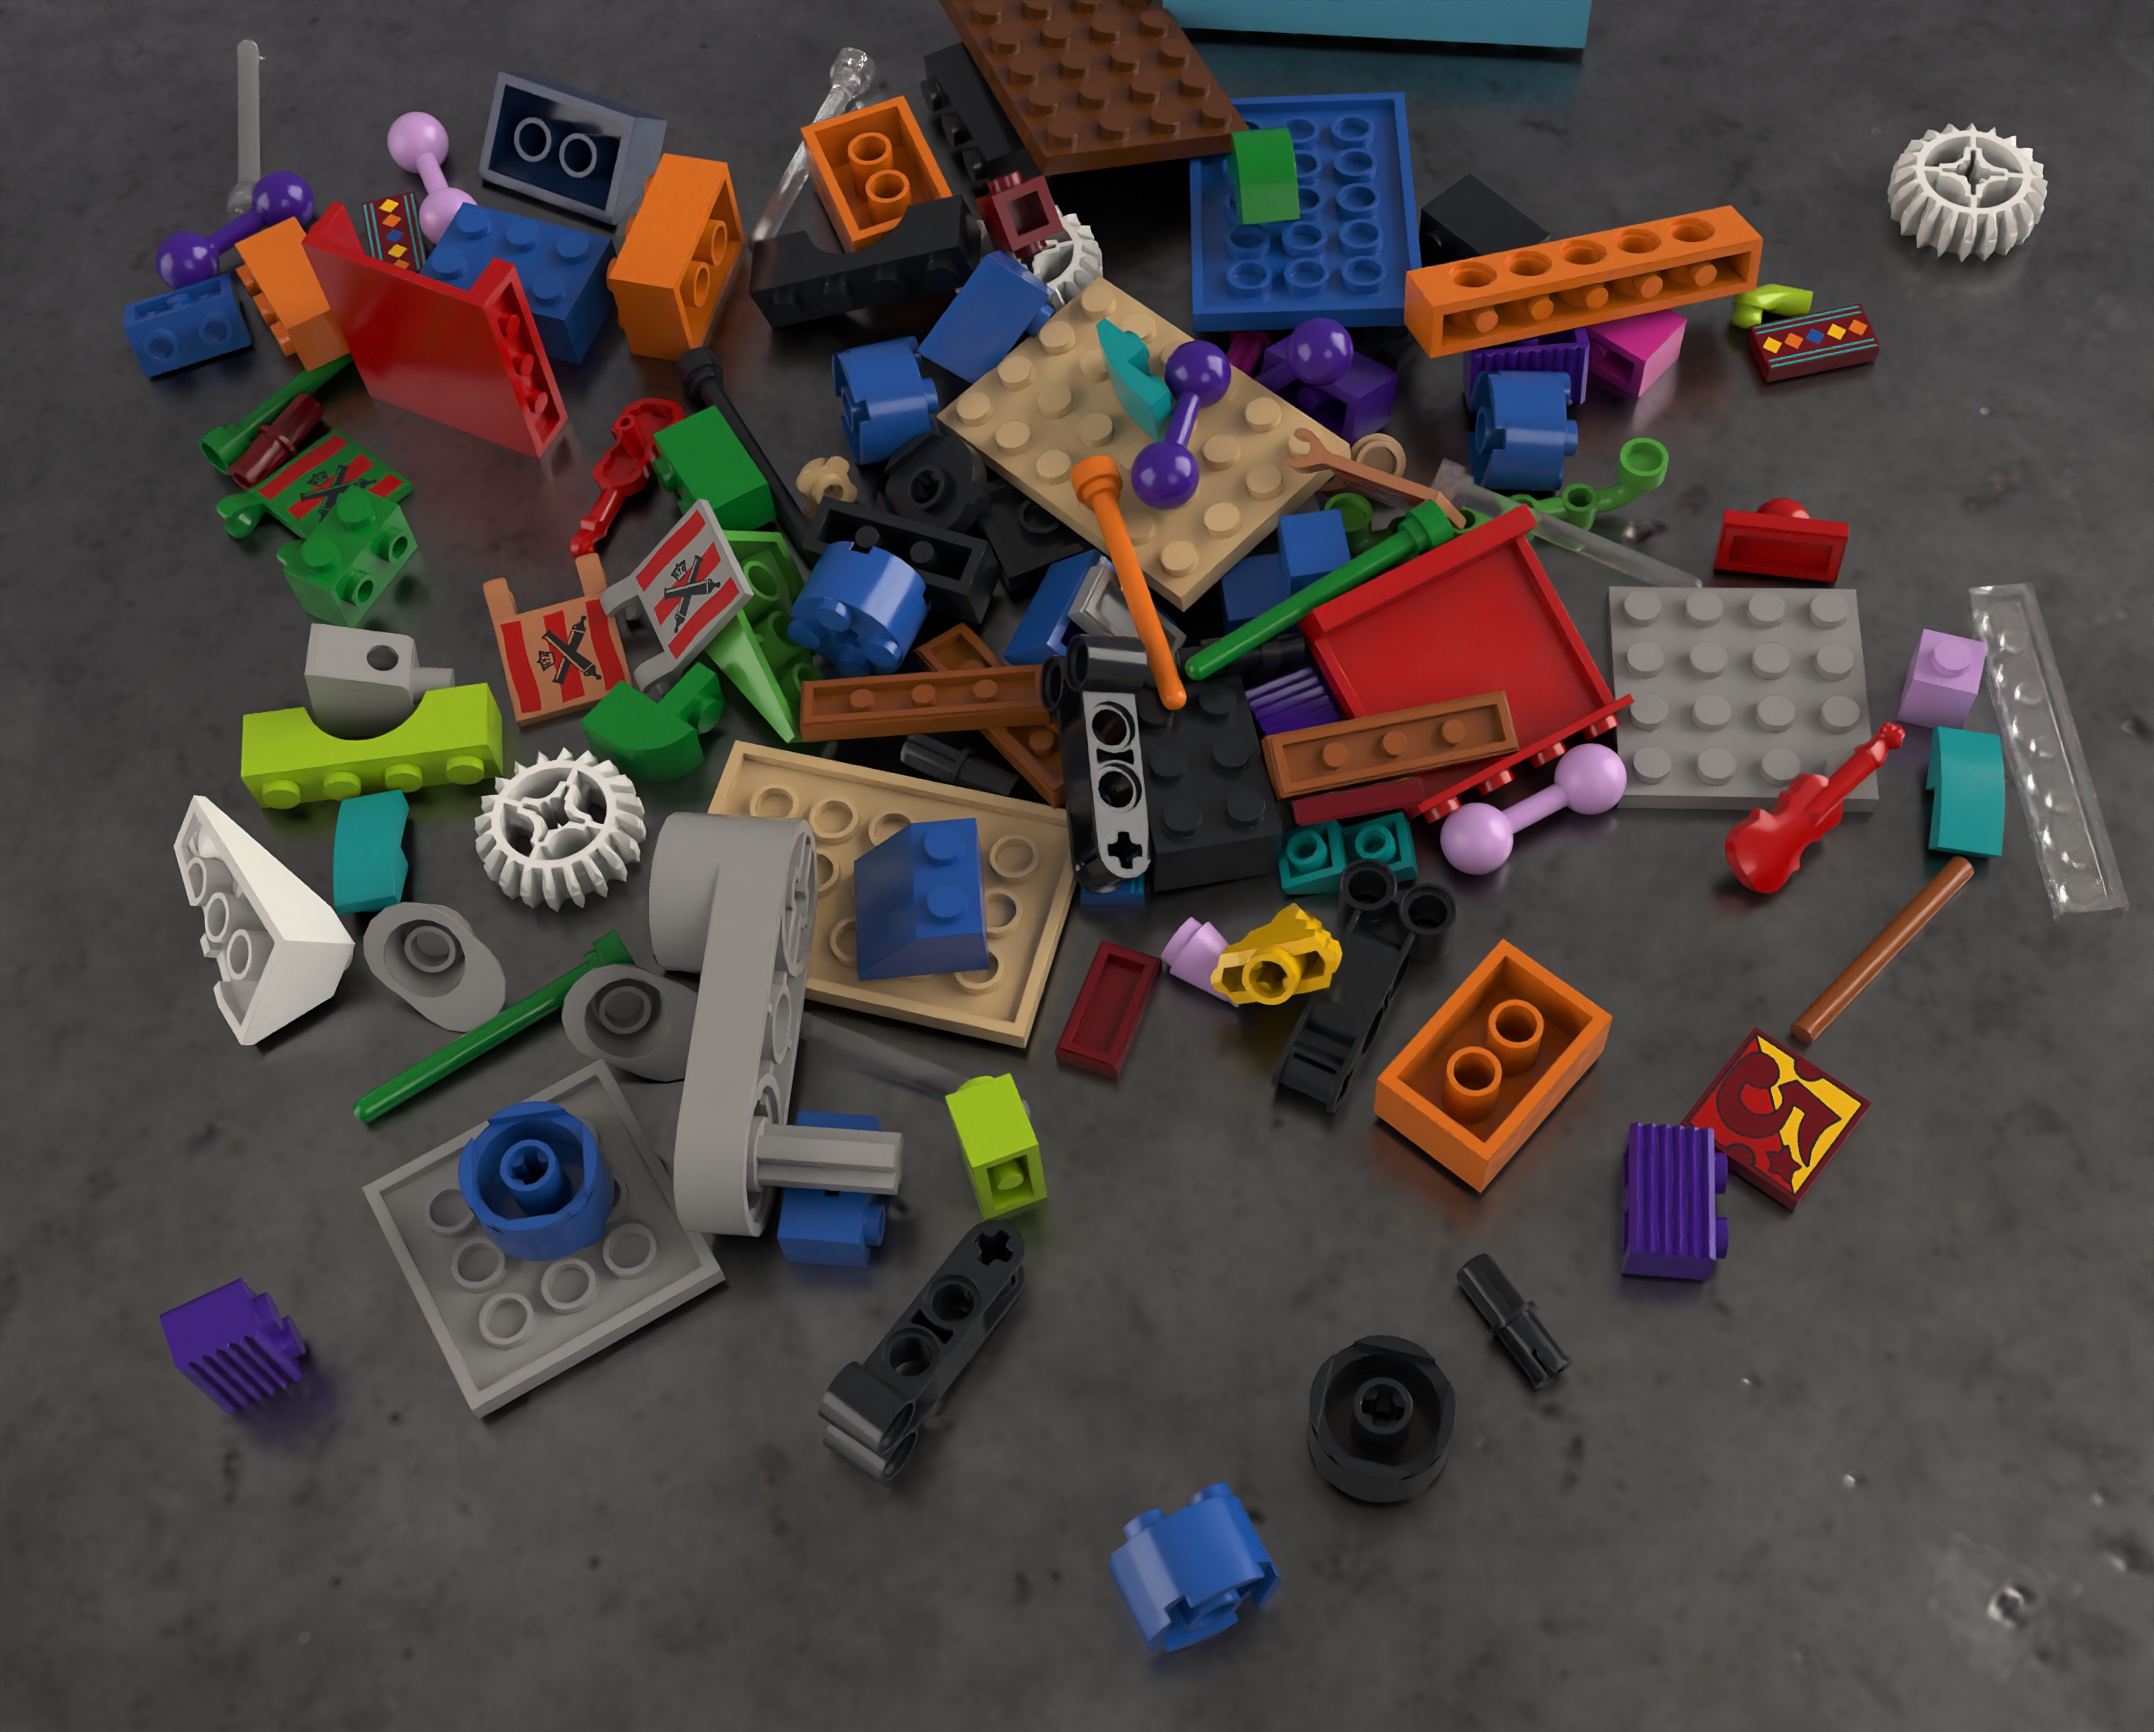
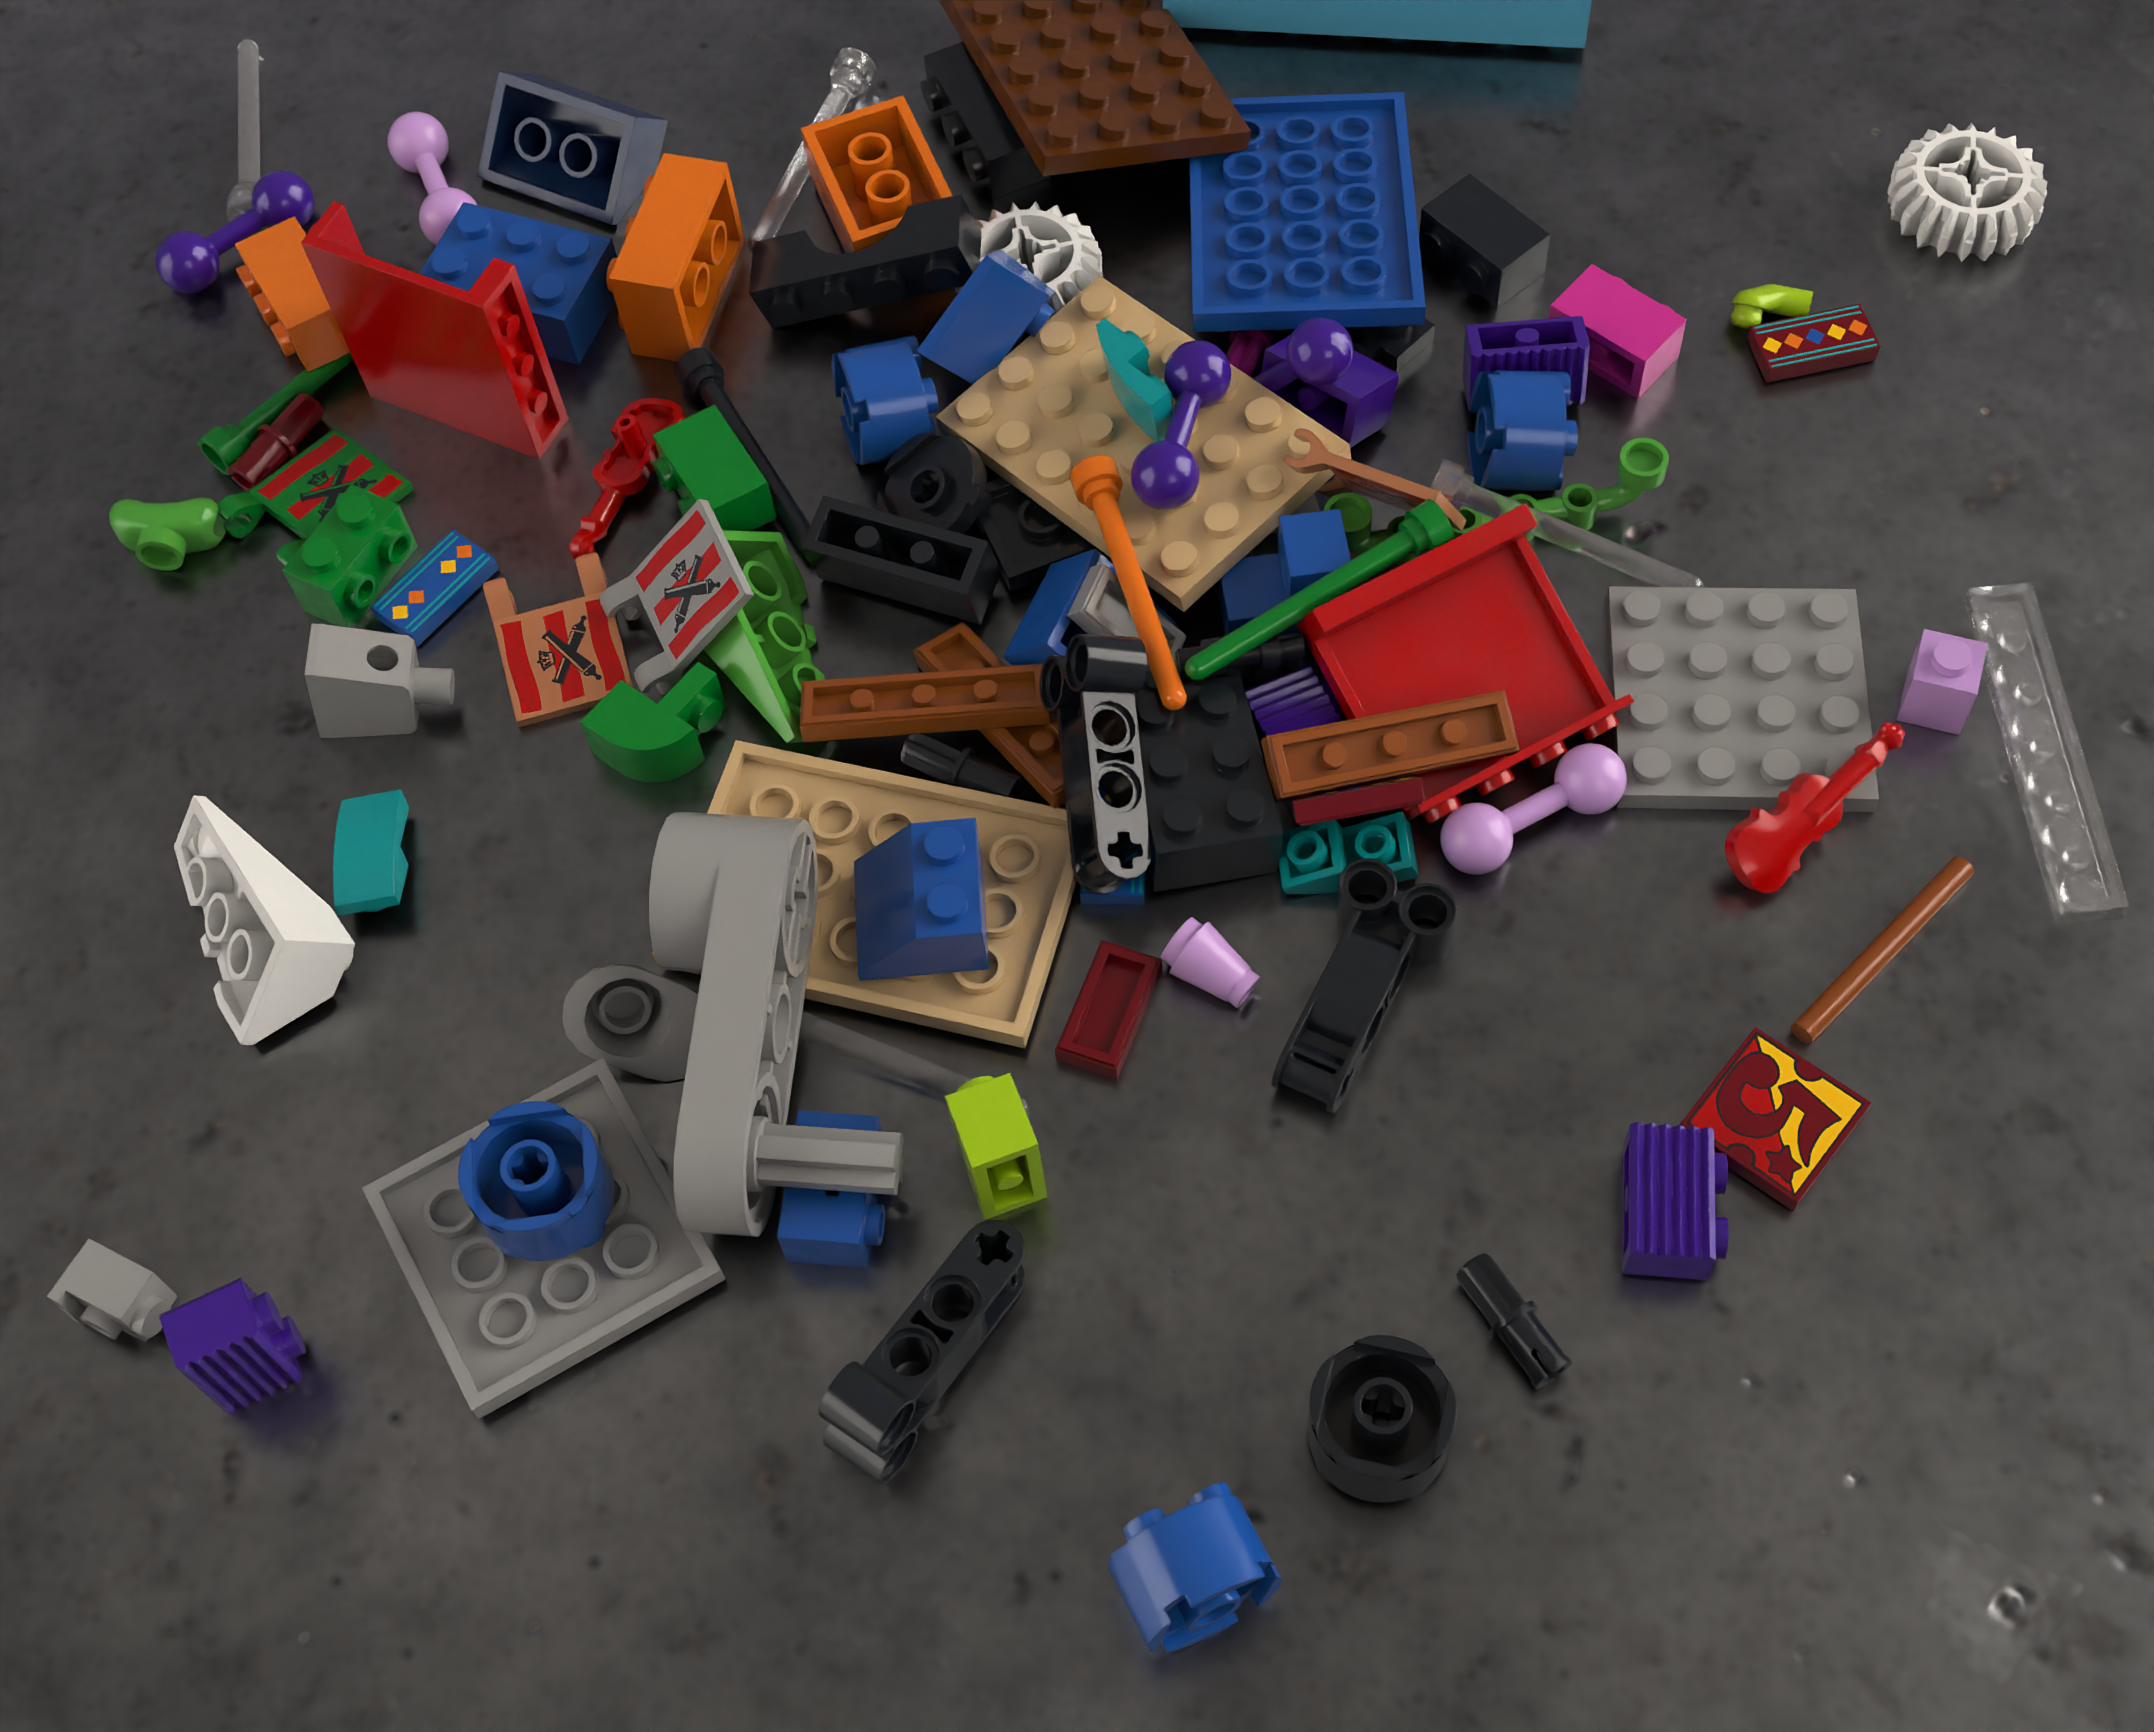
blue bracket [123,273,252,377] -> none
lime arch [241,683,503,809] -> none
green piece [353,930,636,1122] -> none
dark red tile [361,191,429,274] -> none
light grey piece [363,902,506,1032] -> none
white gear [474,747,646,913] -> none
blue brick [787,541,931,678] -> none
tan plate [795,456,858,519] -> none
dark red brick [975,170,1064,259] -> none
yellow rock [1210,903,1343,1005] -> none
green brick [1226,126,1300,225] -> none
tan plate [1350,433,1406,478] -> none
orange brick [1373,939,1613,1193] -> none
orange brick [1404,205,1763,359] -> none
red tile [1714,497,1849,583] -> none
teal slope [1926,726,2005,859] -> none
none -> light grey brick [47,1239,178,1343]
none -> bright green piece [109,497,226,571]
none -> blue tile [371,529,499,647]

